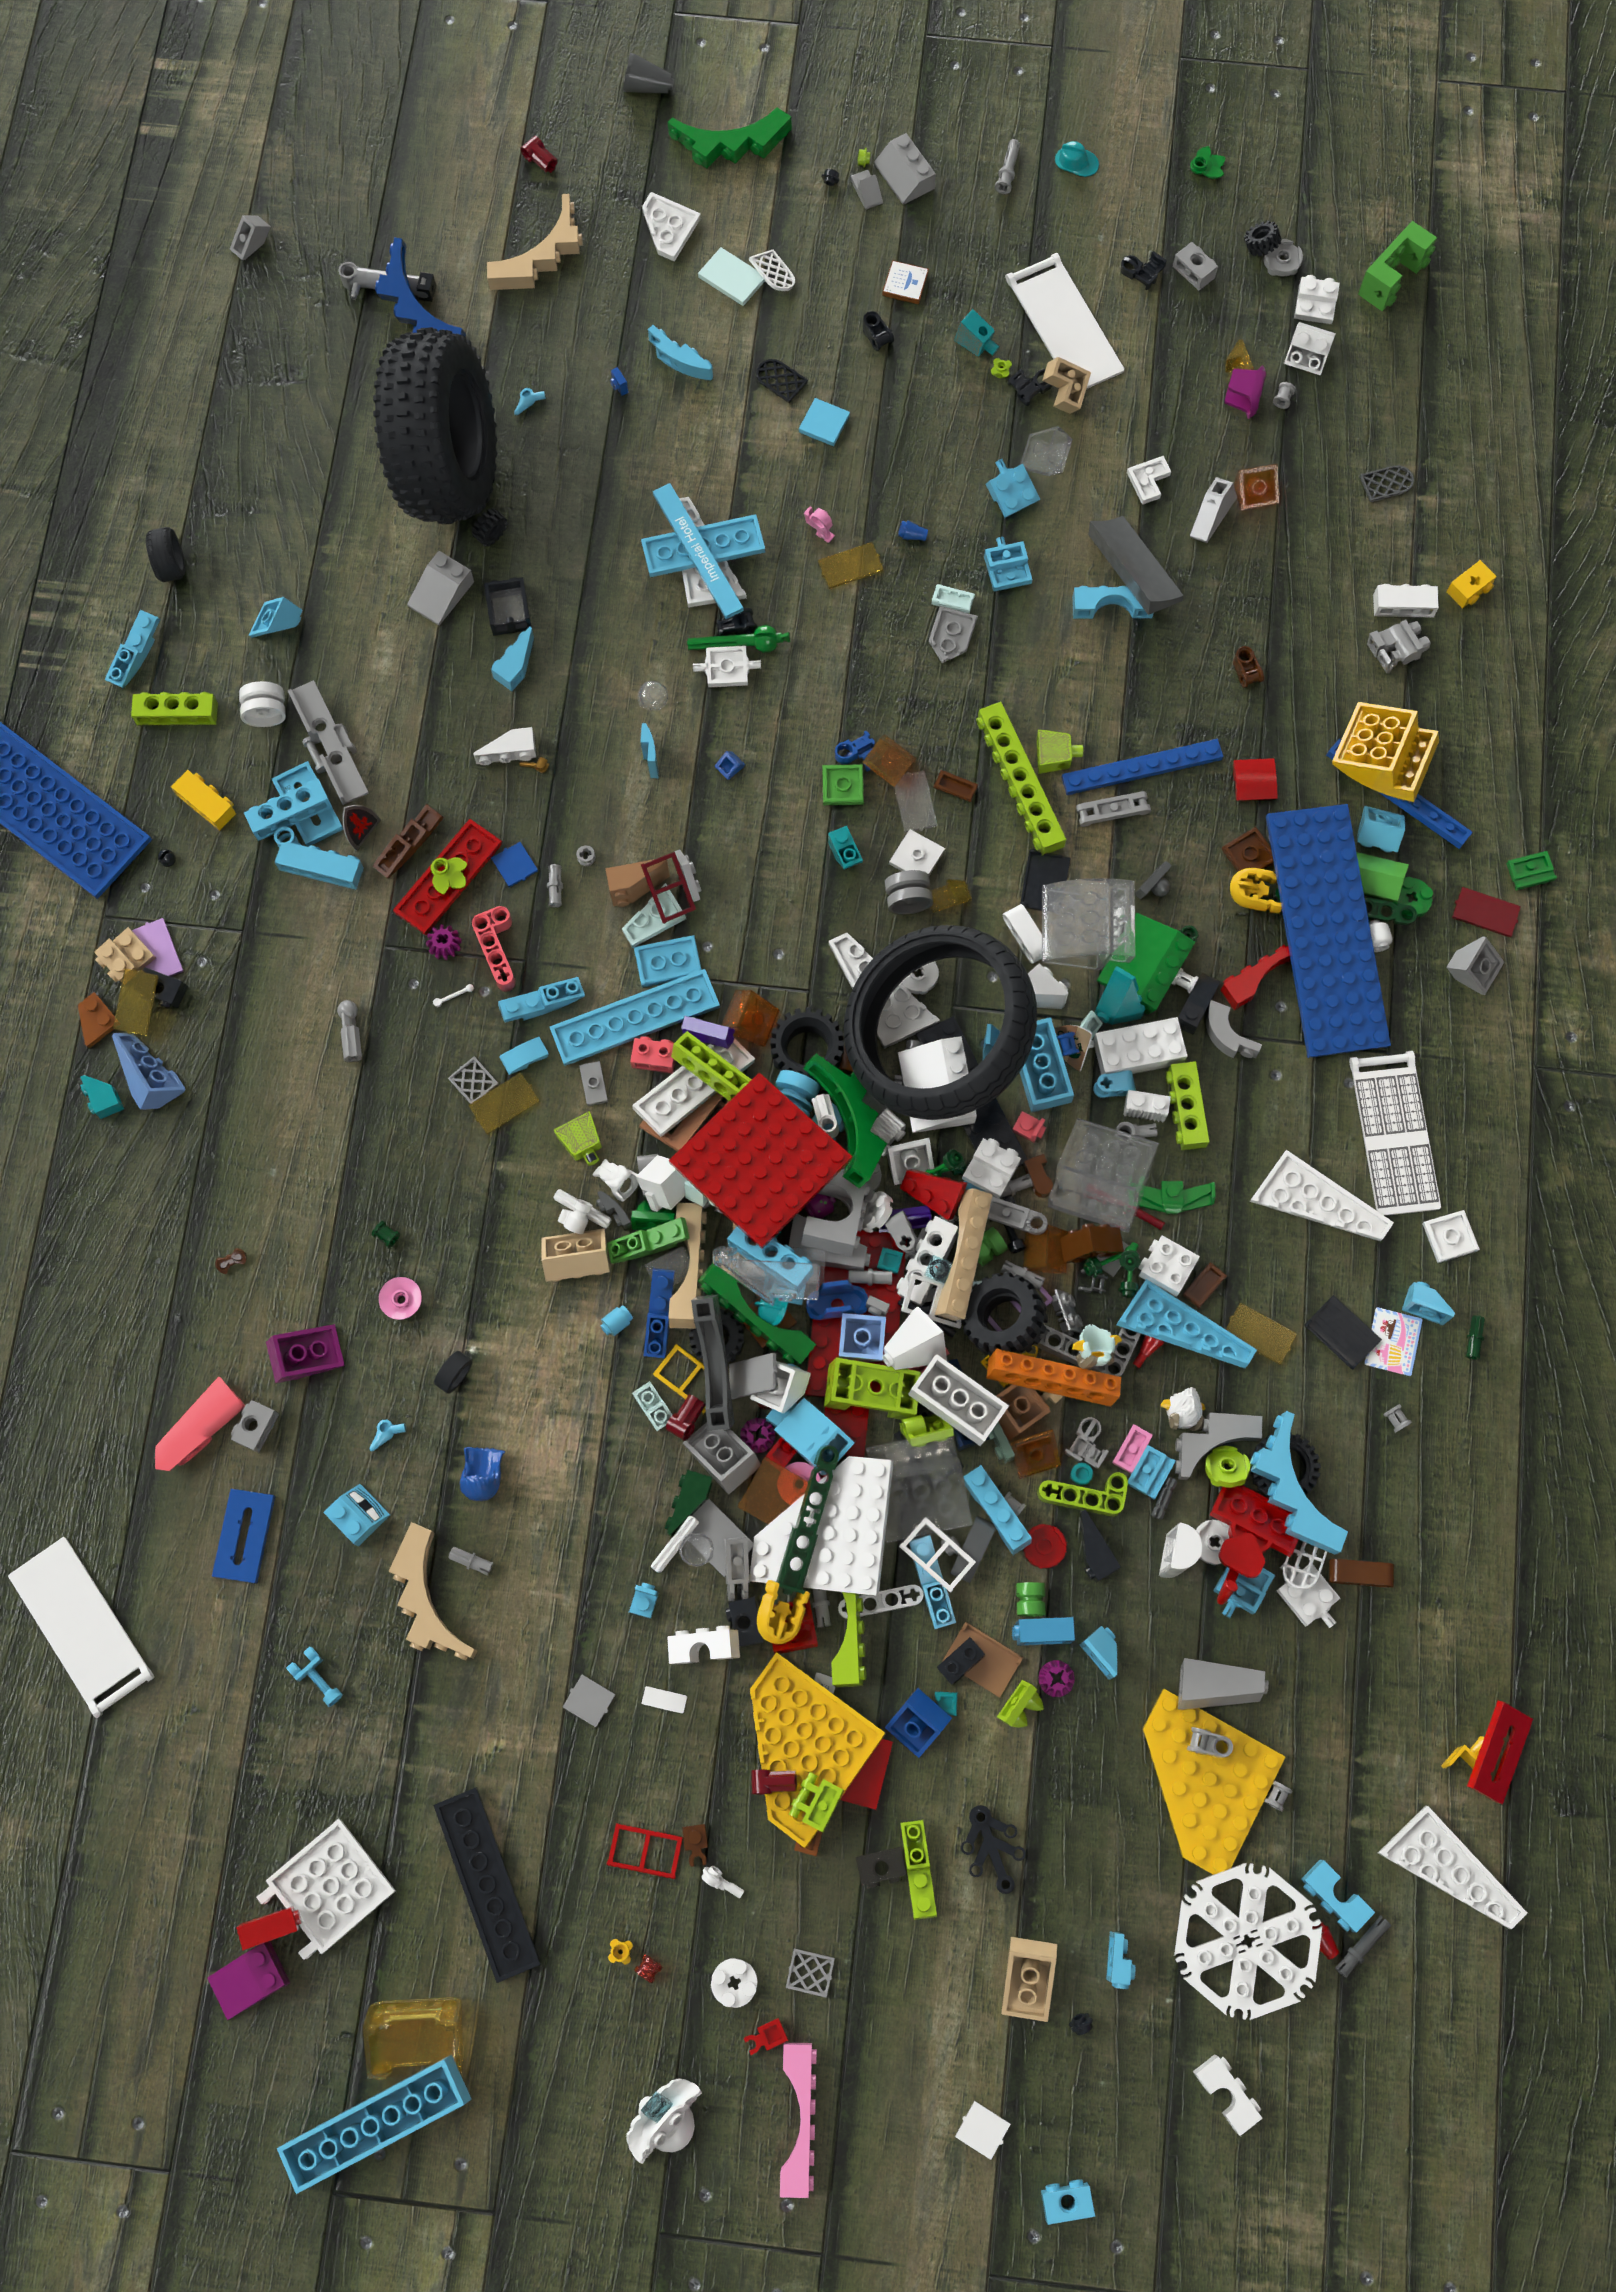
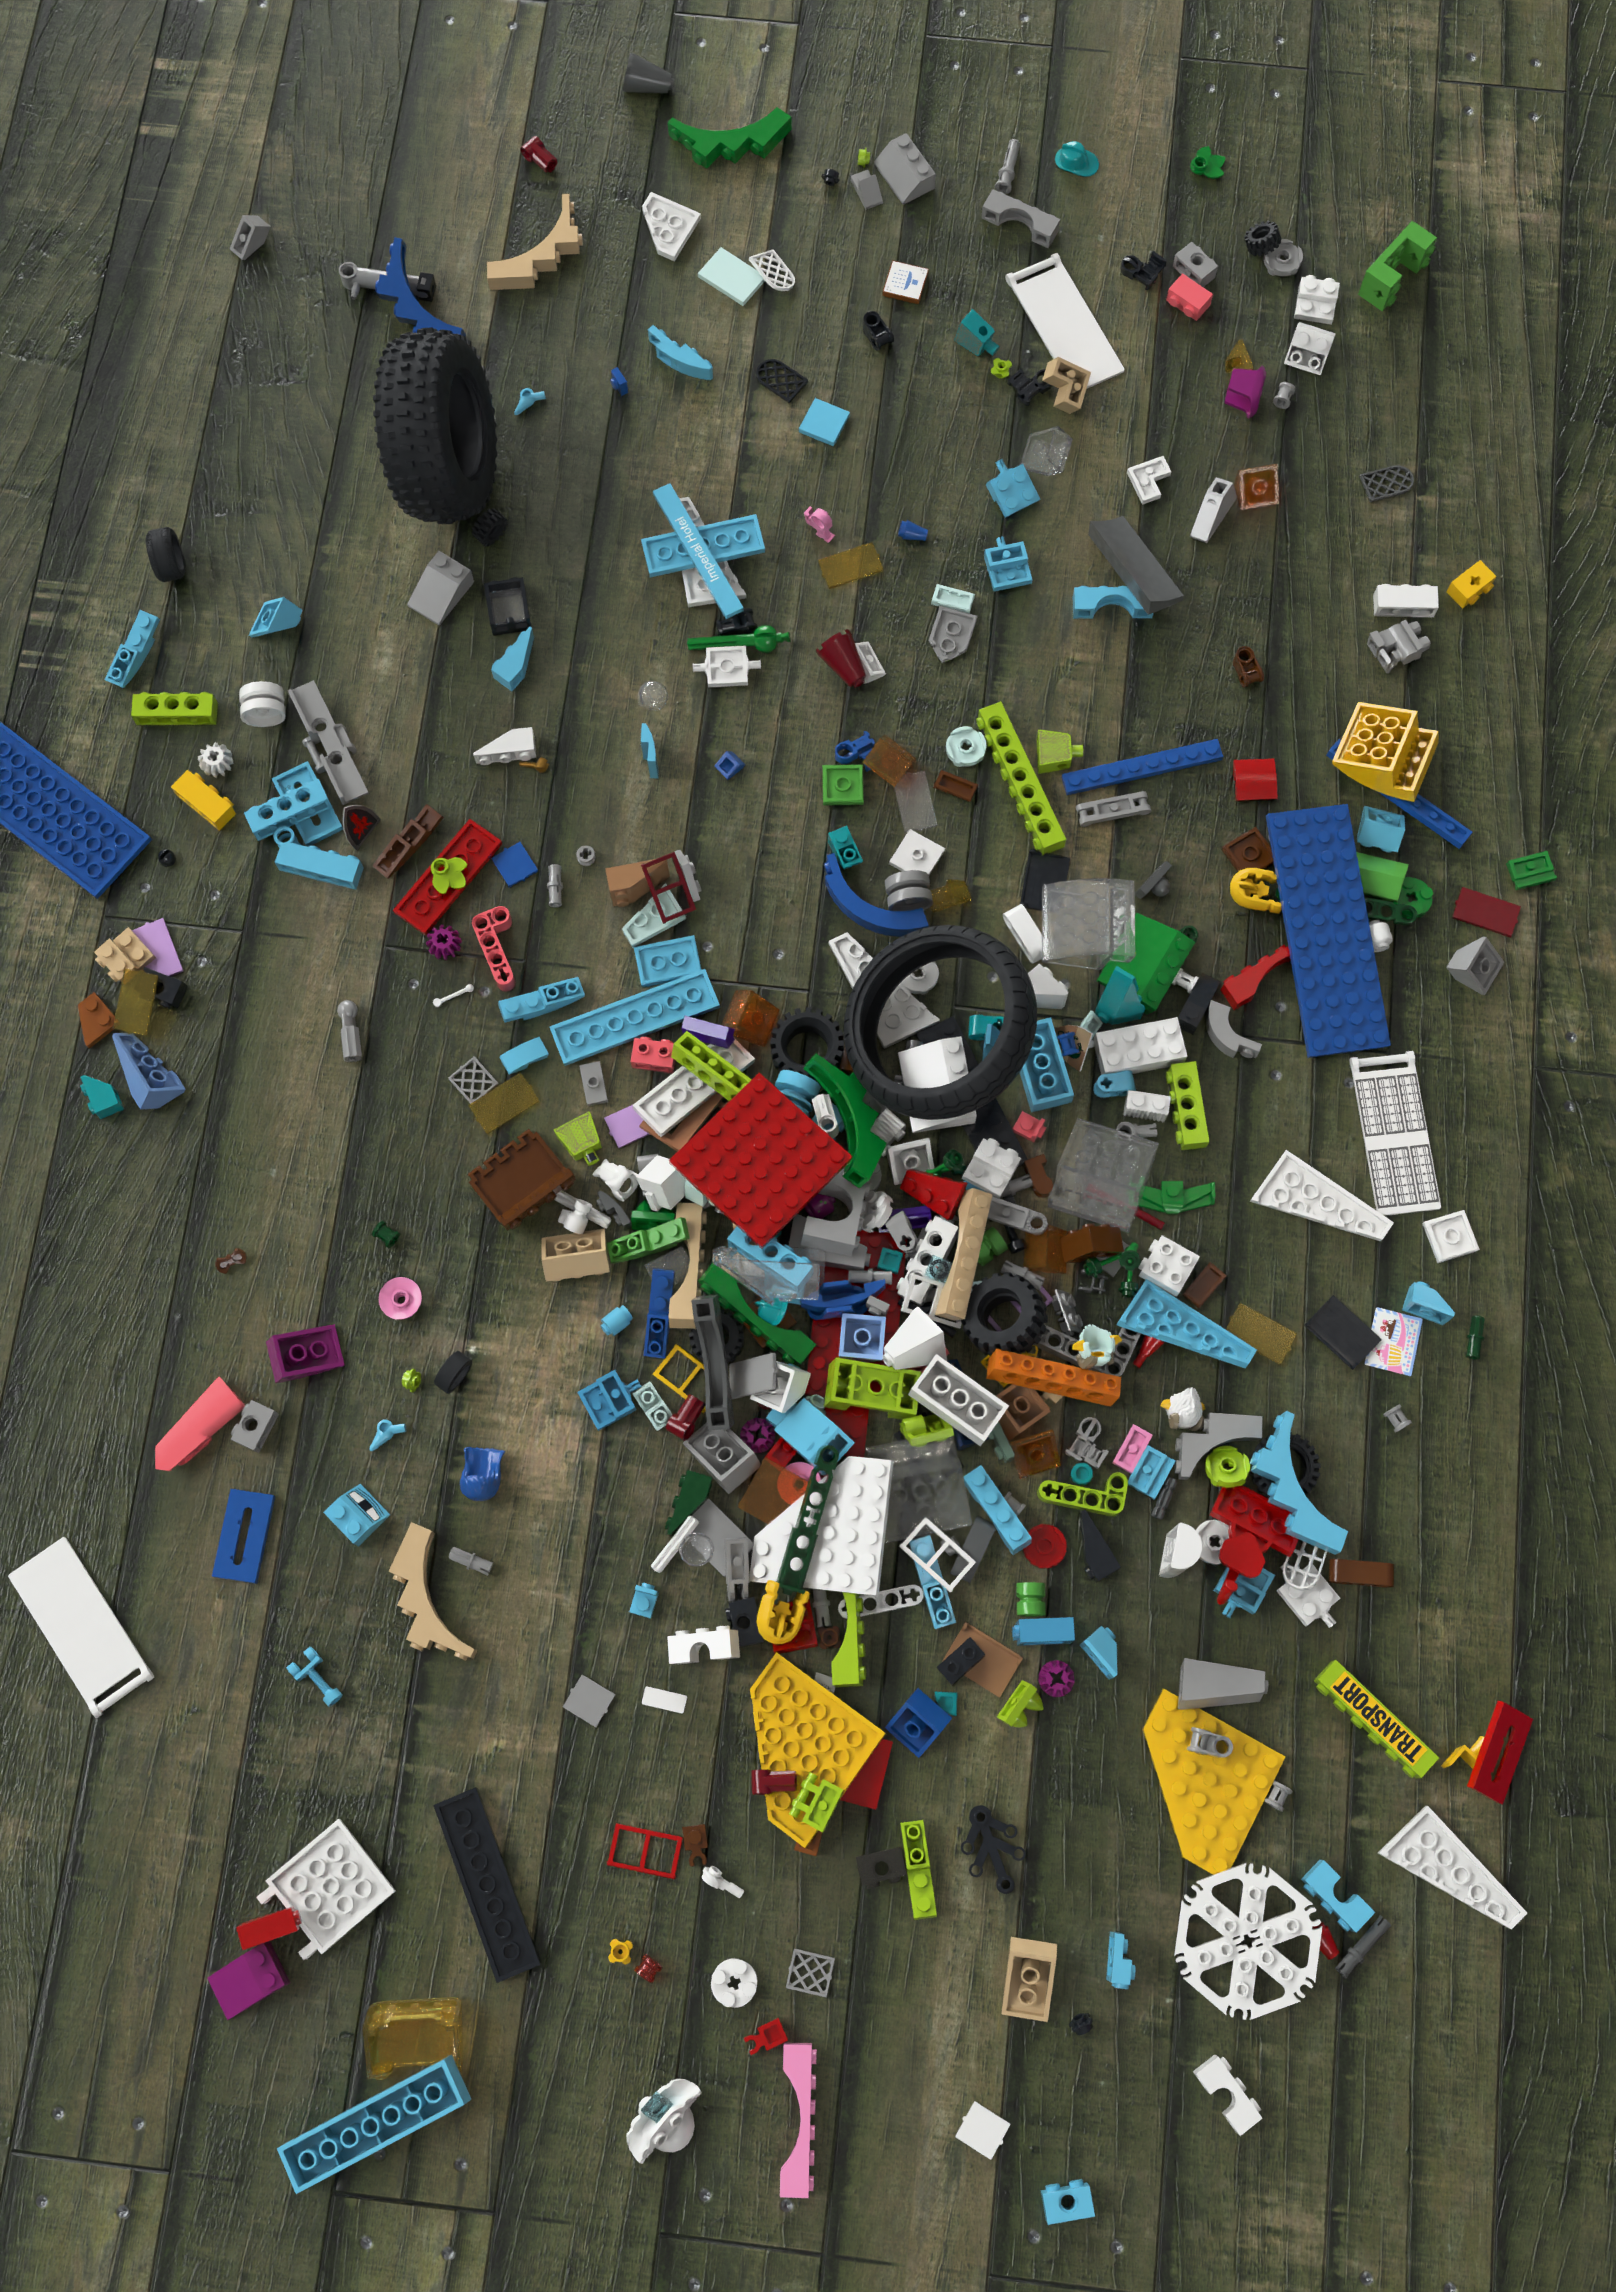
none -> white gear [198,742,234,778]
none -> lime plate [402,1369,421,1393]
none -> reddish brown hinge [468,1129,576,1231]
none -> dark azure plate [577,1370,641,1431]
none -> lavender piece [604,1105,650,1149]
none -> blue slope [800,1279,886,1312]
none -> light aqua plate [805,1395,826,1415]
none -> dark red cone [816,629,866,688]
none -> reddish brown plate [818,1626,841,1650]
none -> blue arch [824,853,929,937]
none -> white slope [855,642,886,684]
none -> light aqua plate [946,726,986,767]
none -> teal piece [968,1015,1004,1041]
none -> light grey arch [982,189,1060,248]
none -> coral brick [1166,273,1213,321]
none -> brick [1314,1660,1439,1778]

